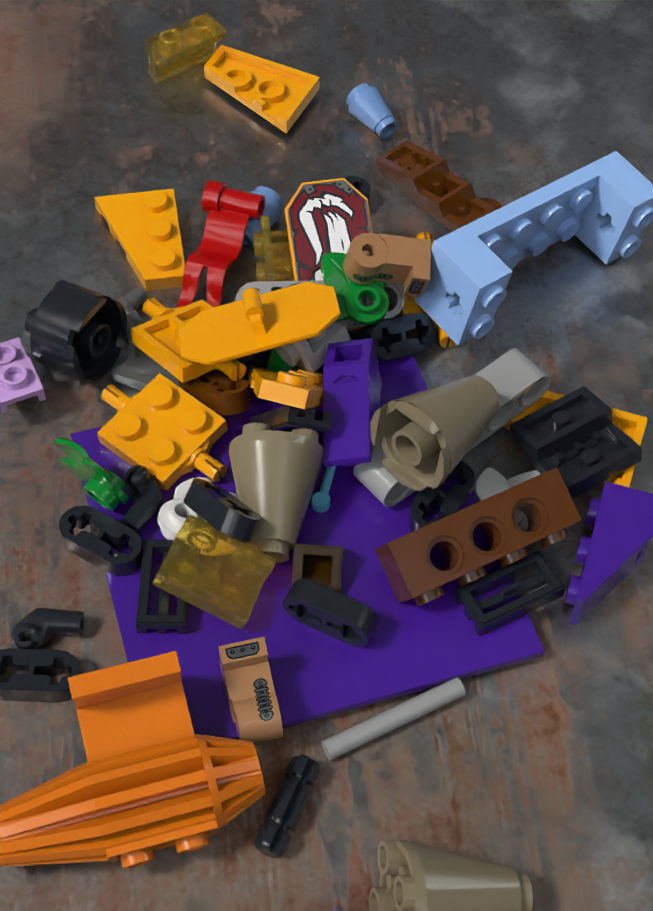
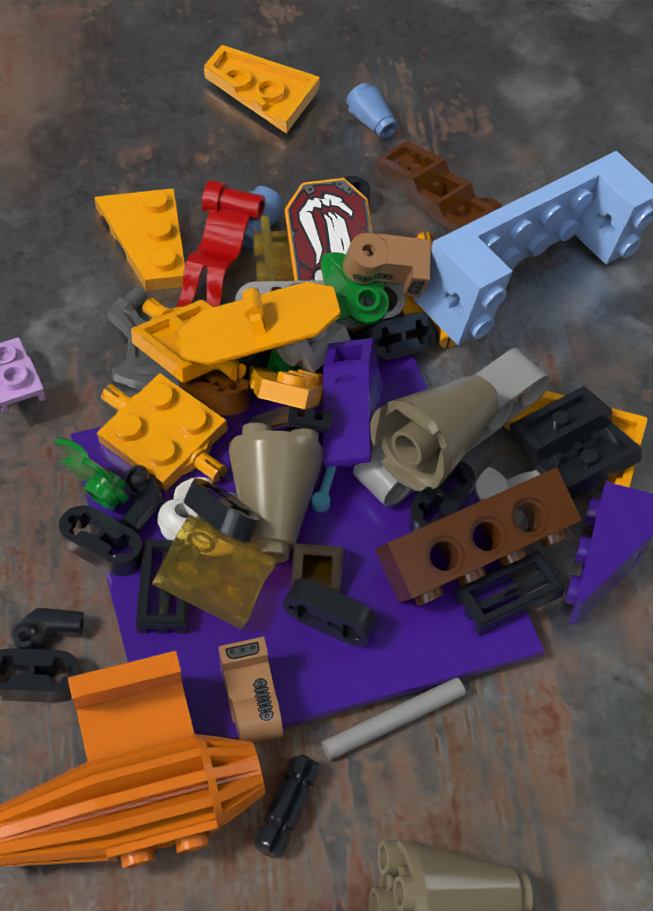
black brick [25,280,127,381] -> none
clear yellow bracket [145,12,226,83] -> none

